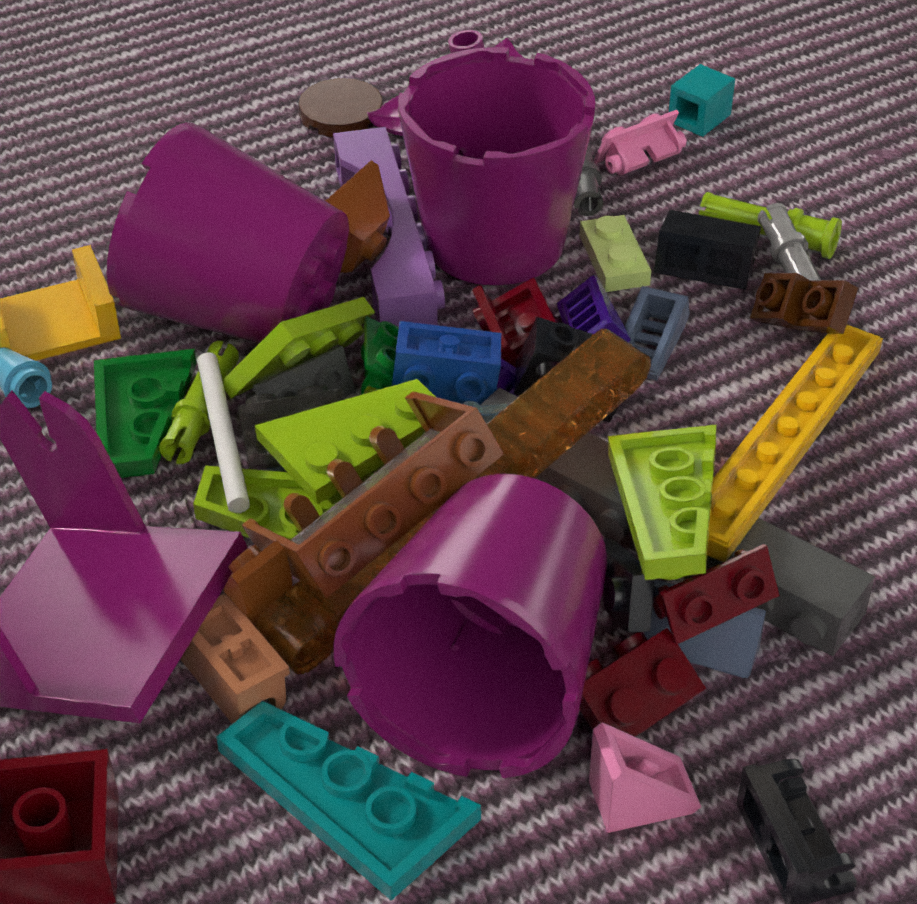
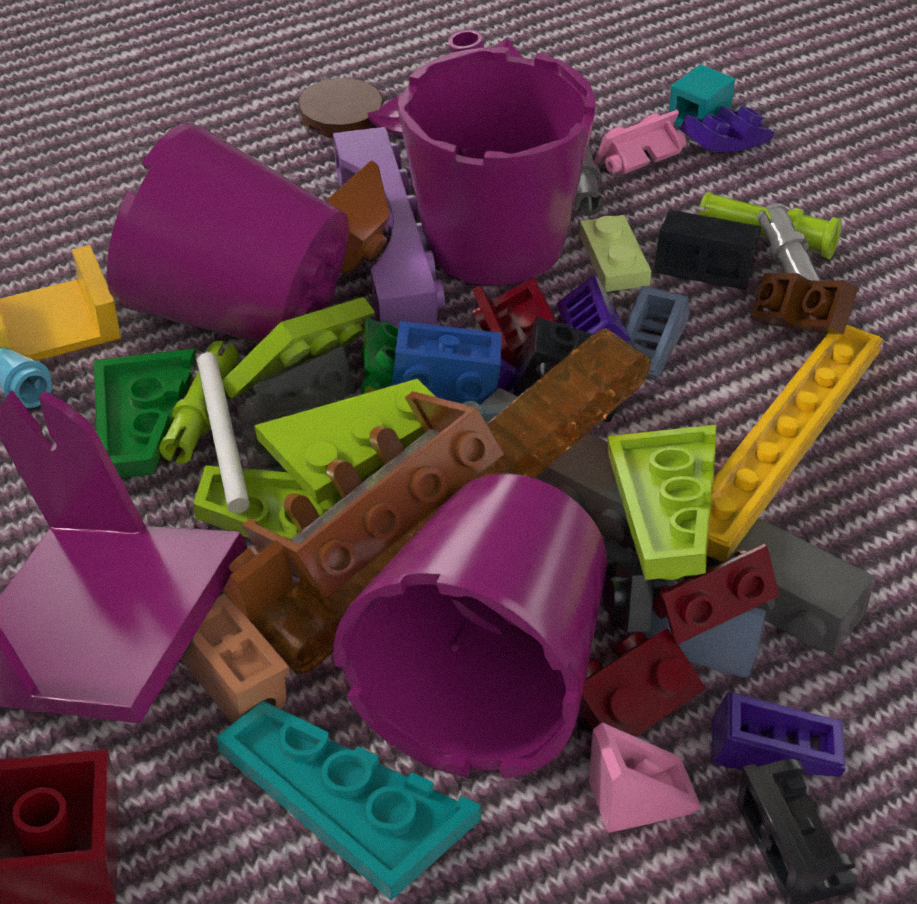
none -> dark purple slope [679,105,775,152]
none -> dark purple slope [711,692,846,777]

